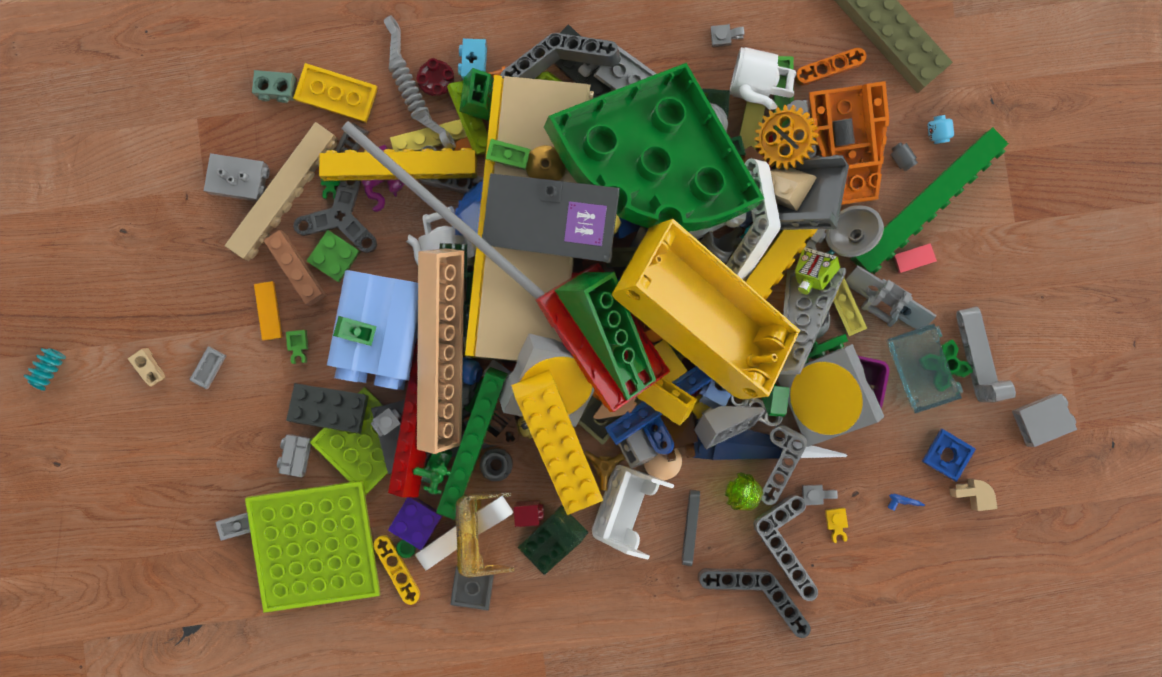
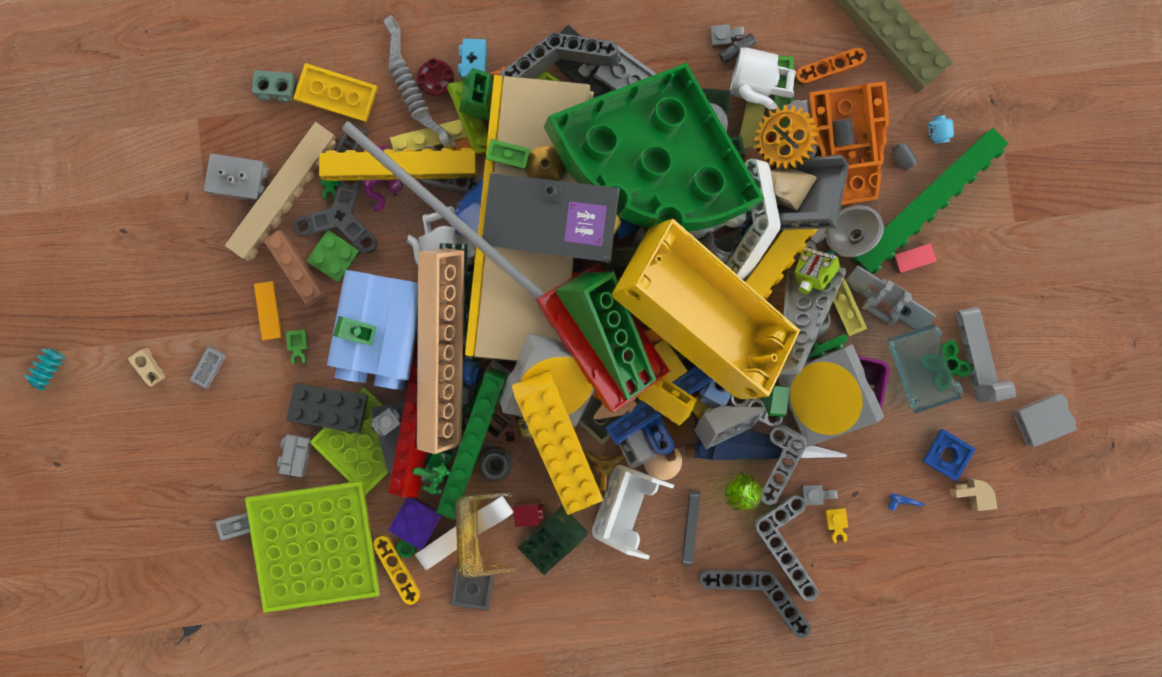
none -> dark grey pin [718,33,757,64]

